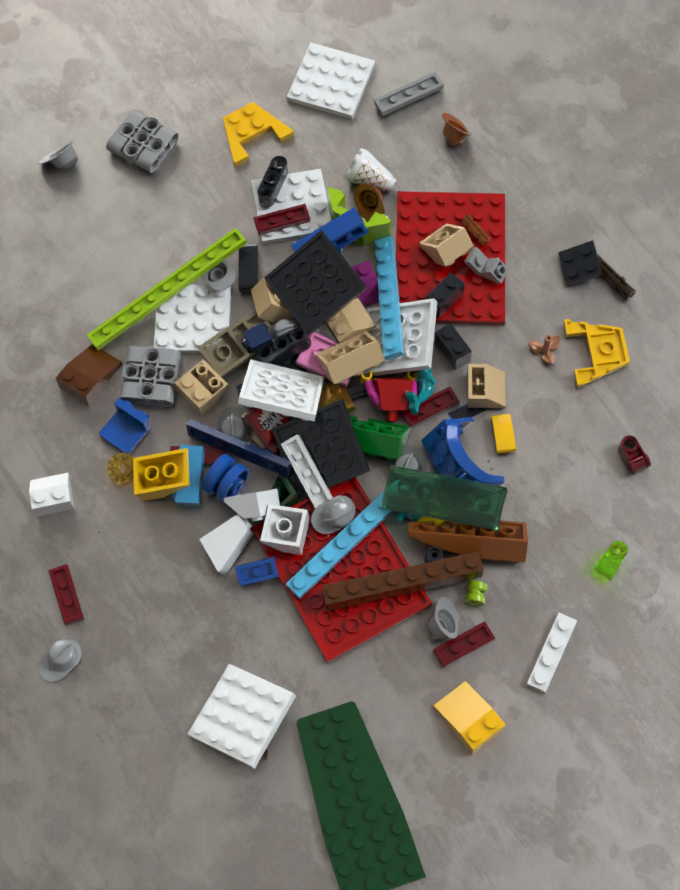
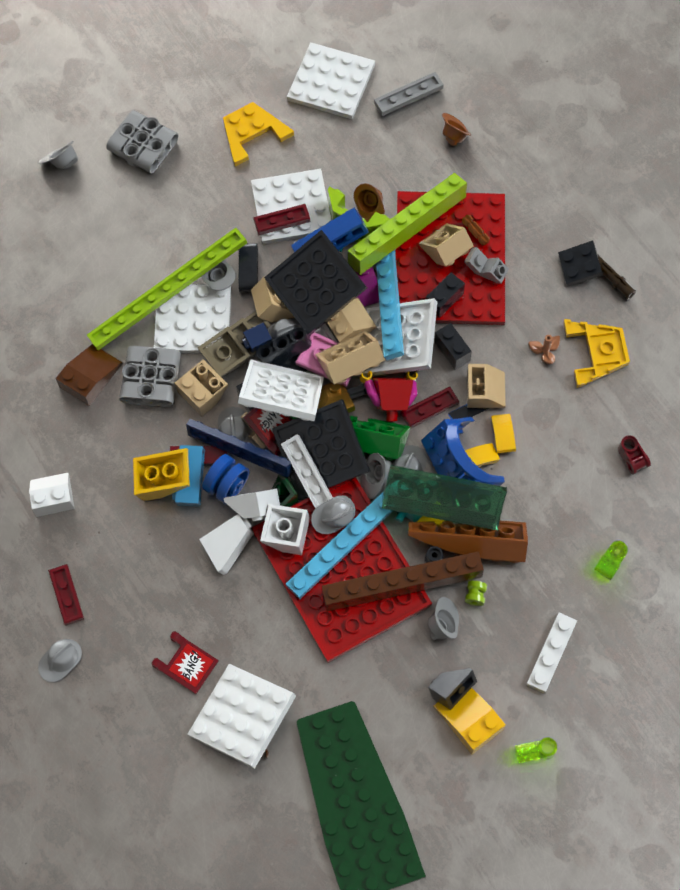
blue bracket [99,398,152,454] -> none
clear yellow gear [107,452,135,483] -> none
blue plate [235,556,279,586] -> none
black beam [257,156,288,208] -> none
white cone [344,148,396,192] -> none
teal animal [405,366,437,414] -> none
dark red tile [433,621,495,668] -> none
none -> flag [151,631,219,694]
none -> lime brick [347,173,467,275]
none -> light grey piece [361,453,393,499]
none -> slope [428,668,477,710]
none -> yellow slope [465,443,500,468]
none -> clear neon green piece [515,737,557,764]

